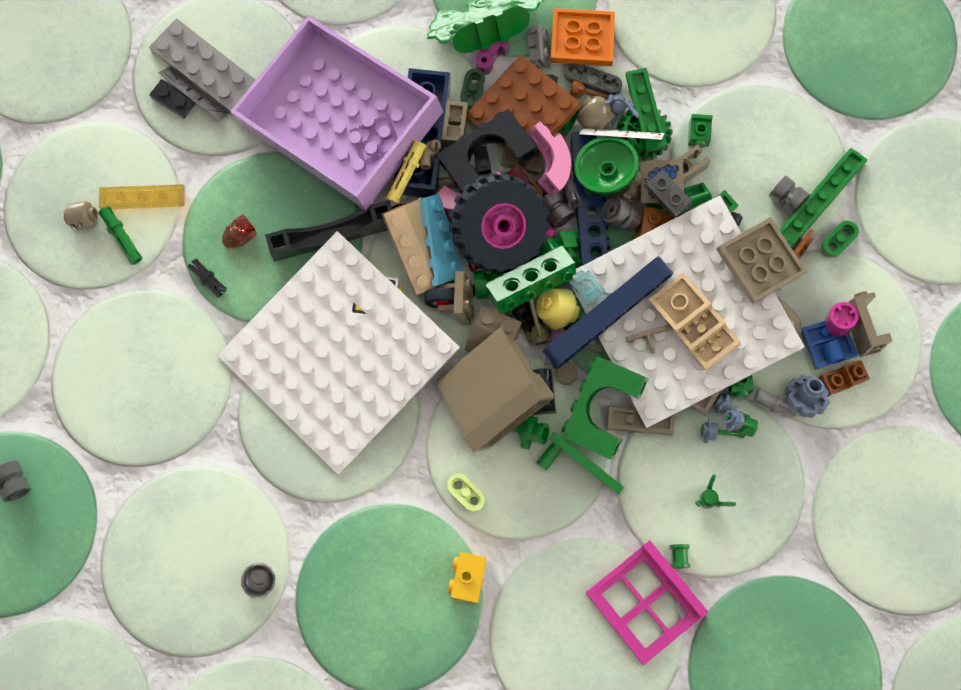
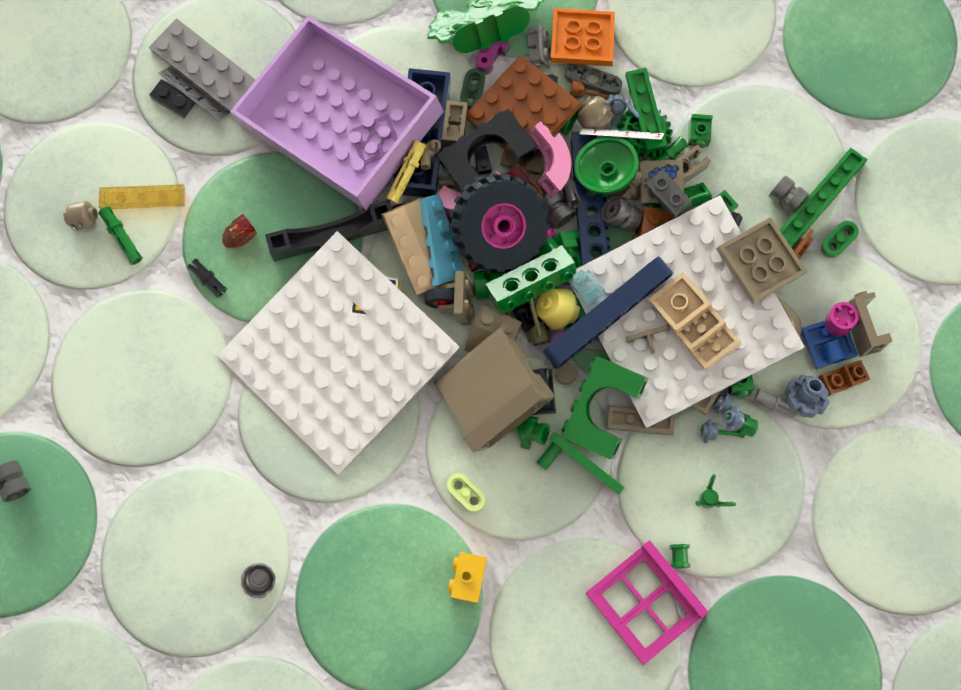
none -> green pin [653,136,688,161]

